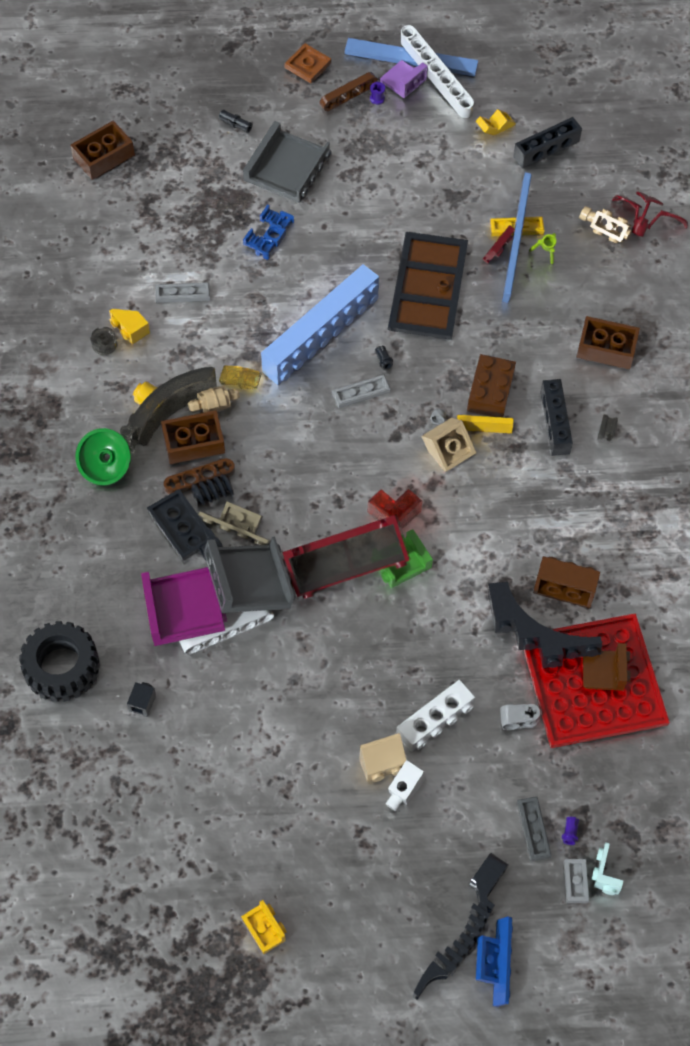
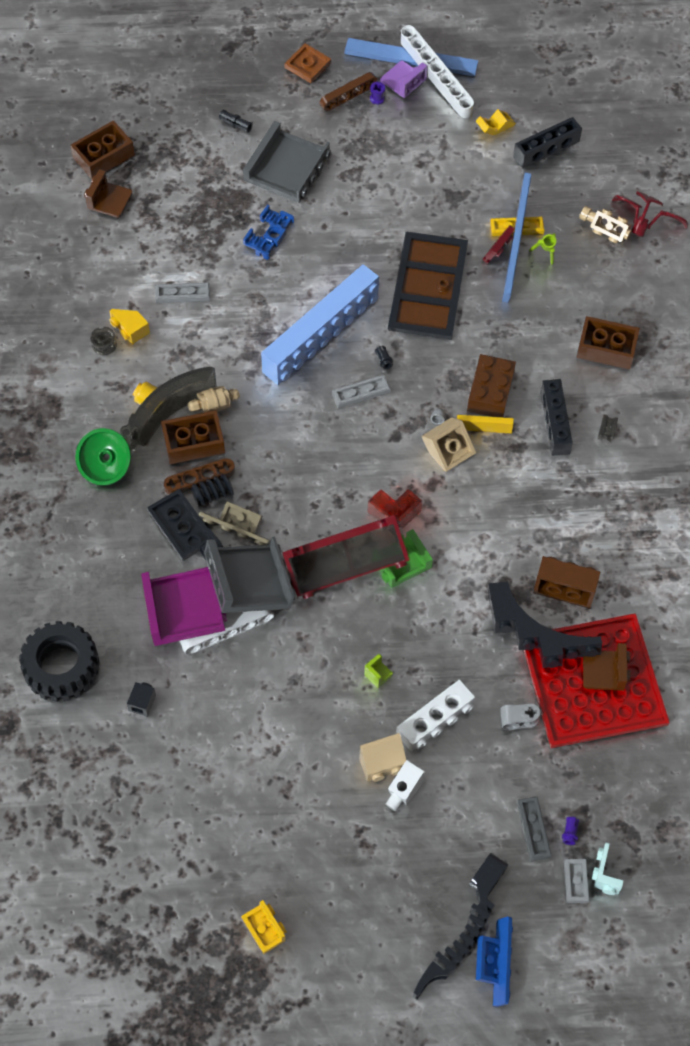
clear yellow slope [219,365,262,389] -> none
none -> reddish brown bracket [84,169,132,218]
none -> lime panel [364,654,393,688]

